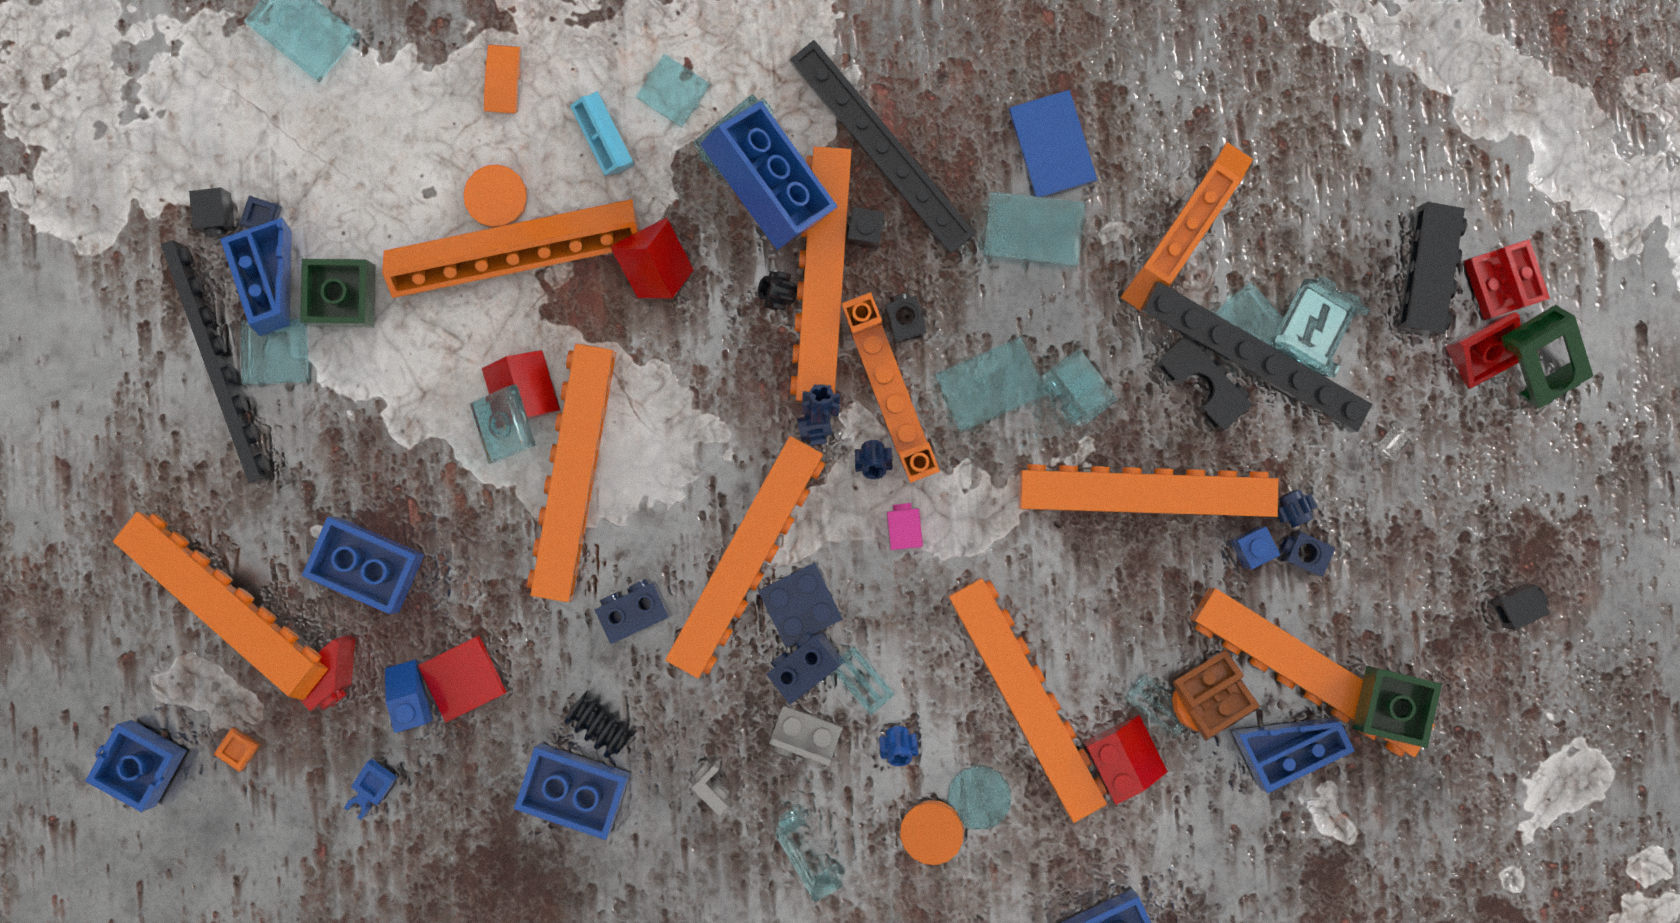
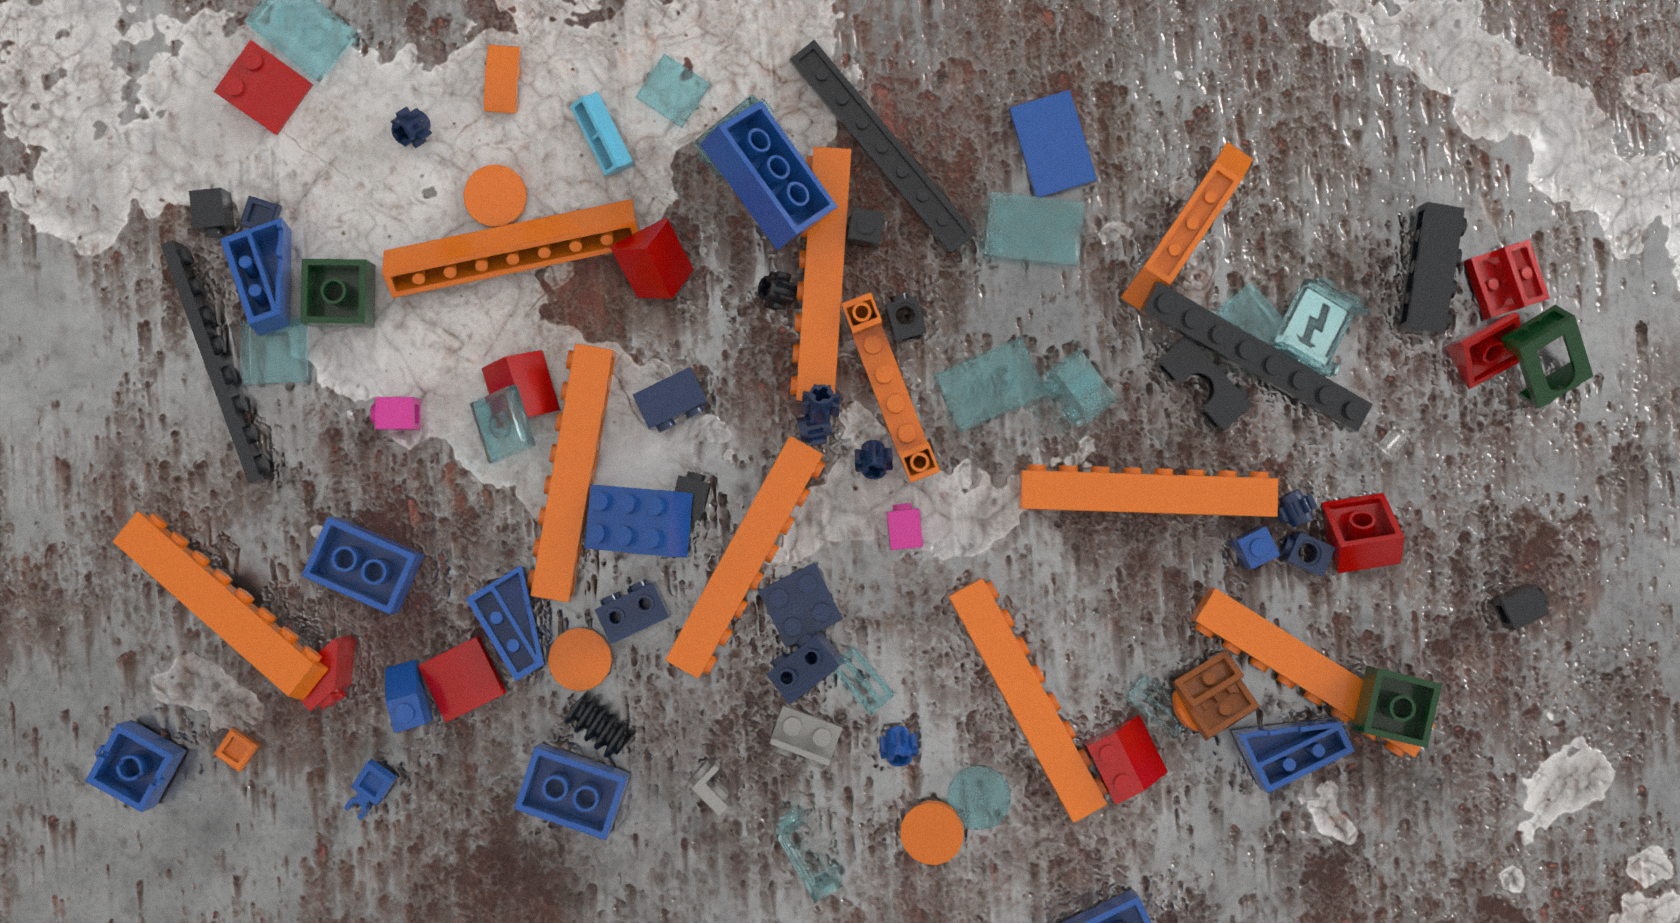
none -> red slope [213,40,313,135]
none -> dark pink brick [370,397,421,431]
none -> dark blue gear [390,106,432,148]
none -> blue wedge [465,565,545,682]
none -> orange tile [548,627,613,691]
none -> blue brick [585,484,693,558]
none -> dark blue brick [632,367,709,433]
none -> black brick [675,471,711,520]
none -> red slope [1321,493,1404,574]

